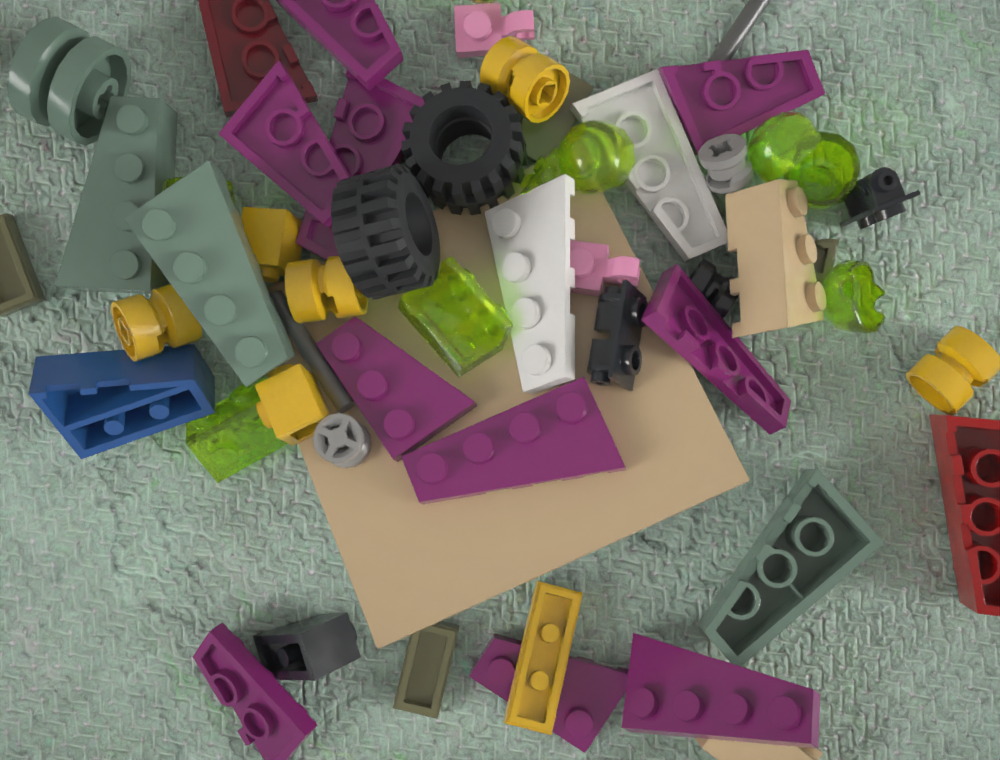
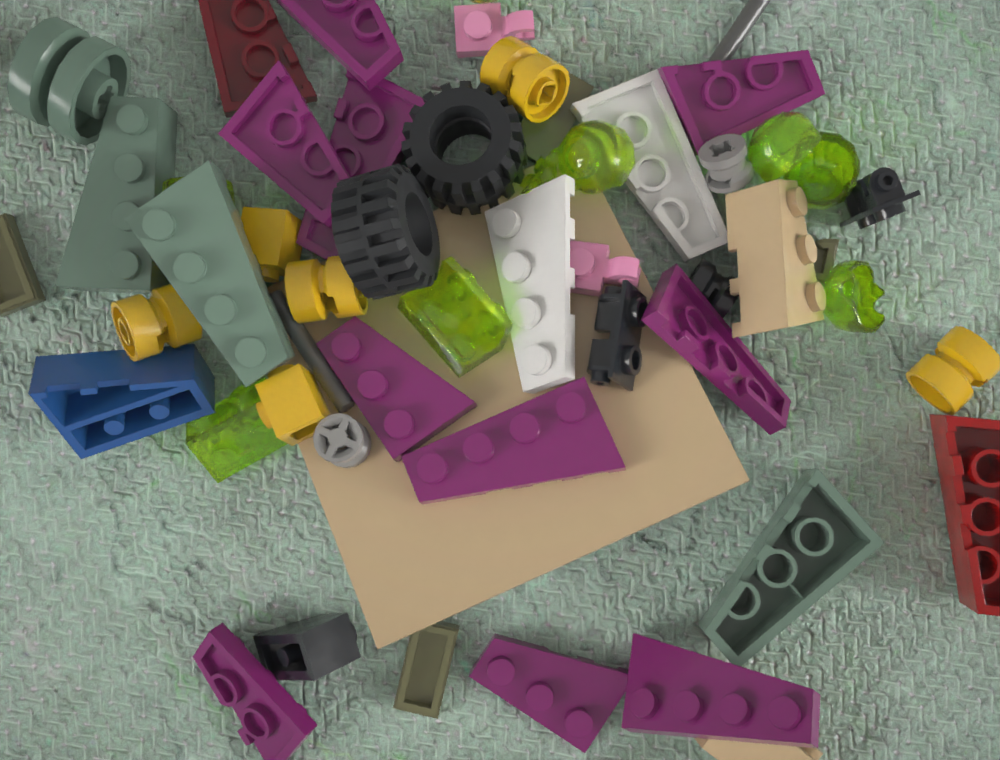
yellow tile [503,581,583,735] -> none

